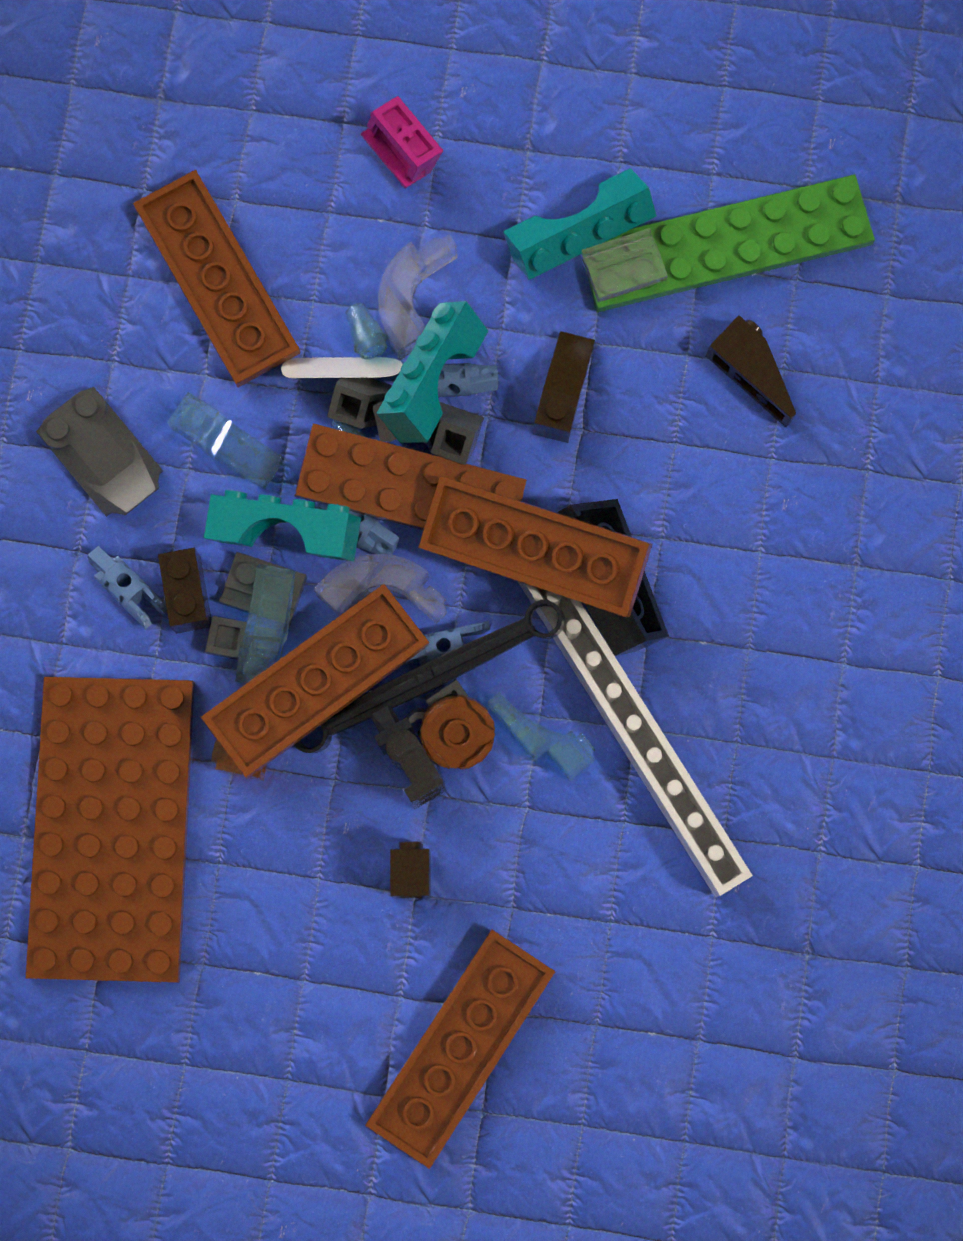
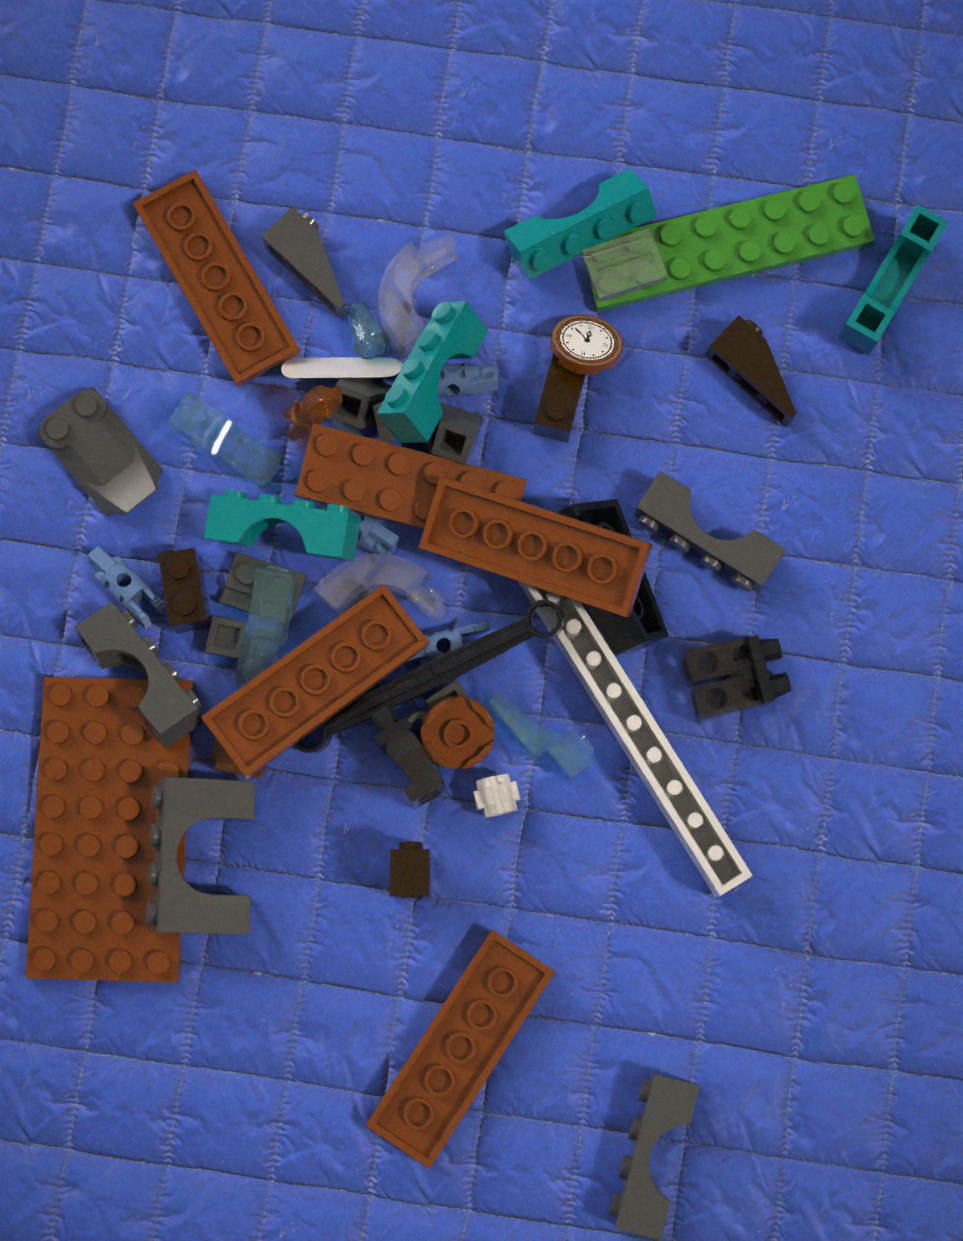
dark pink hinge [360,96,443,189] -> none
none -> dark grey arch [74,602,202,749]
none -> dark grey arch [145,777,256,935]
none -> dark grey slope [262,207,347,320]
none -> clear orange hinge [283,385,343,442]
none -> white gear [473,774,520,818]
none -> tile [550,314,623,376]
none -> dark grey arch [608,1072,700,1241]
none -> dark grey arch [634,471,786,593]
none -> clear smoke hips [680,635,791,724]
none -> teal arch [838,204,949,355]

